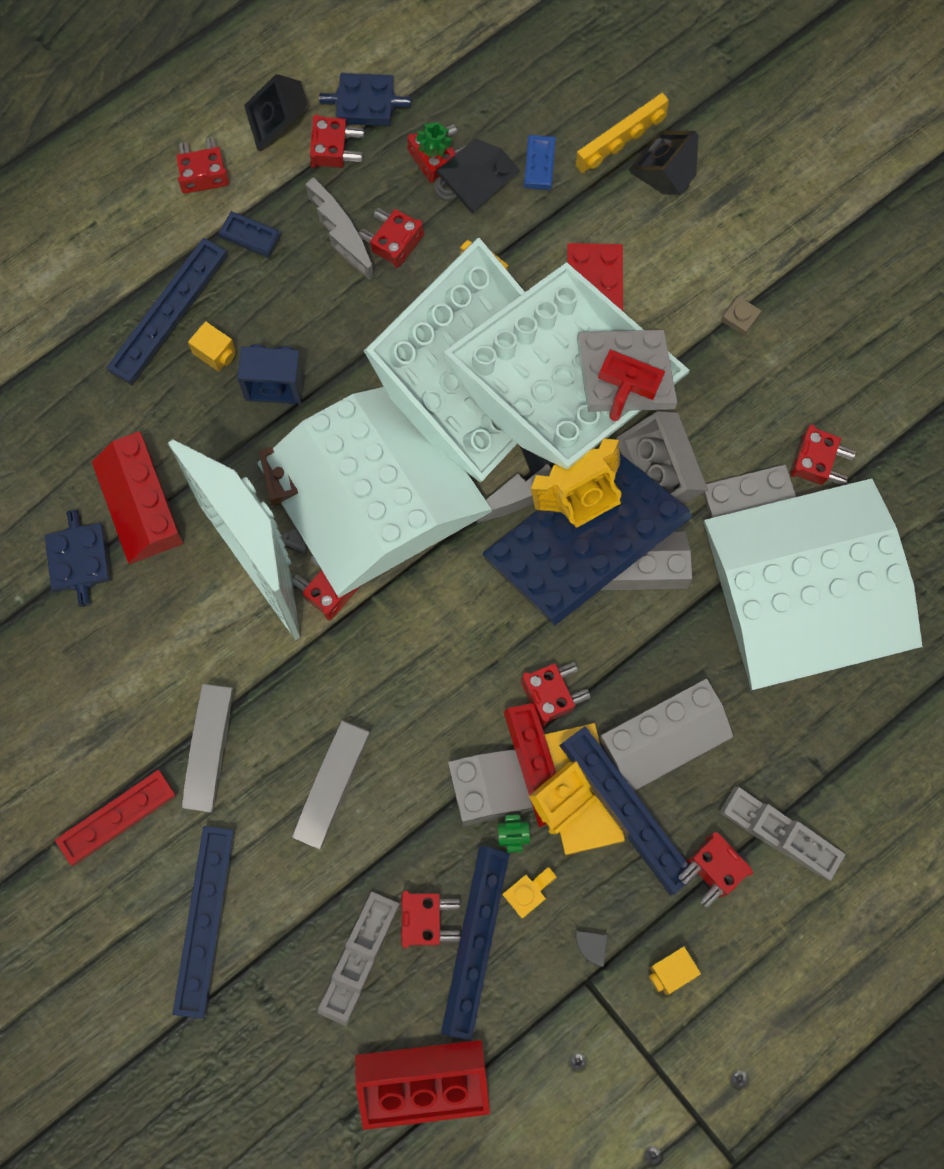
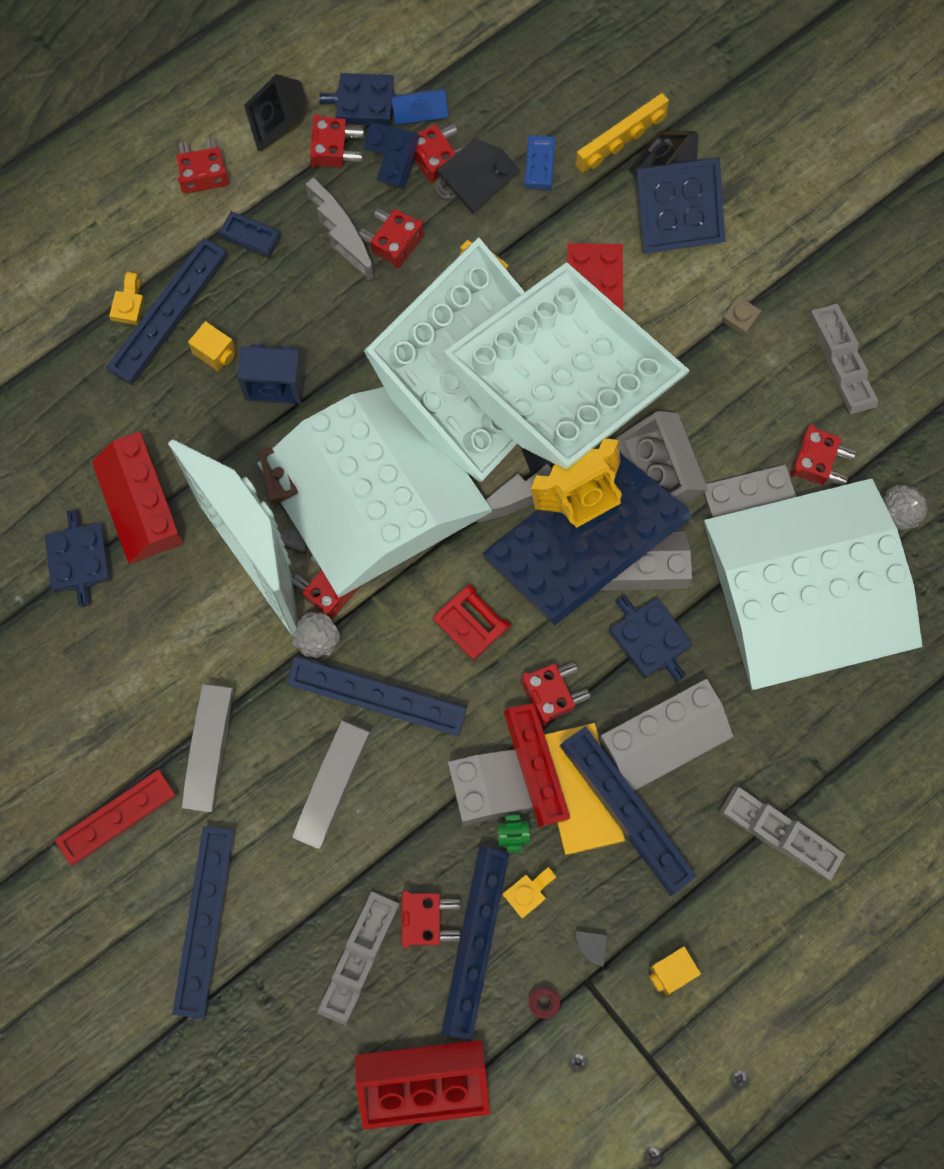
green gear [416,122,451,158] -> none
yellow plate [529,761,597,834] -> none
light grey plate [577,330,677,412] -> none
red plate [598,349,666,421] -> none
red piece [679,832,753,907] -> none
none -> yellow plate [109,272,145,325]
none -> dark blue plate [287,654,468,736]
none -> light grey piece [292,612,340,658]
none -> dark blue plate [363,122,420,188]
none -> blue plate [391,88,448,125]
none -> red plate [432,584,512,662]
none -> dark red plate [528,986,560,1019]
none -> dark blue plate [609,595,693,682]
none -> dark blue plate [635,157,726,254]
none -> light grey slope [811,303,878,414]
none -> light grey piece [882,484,928,530]

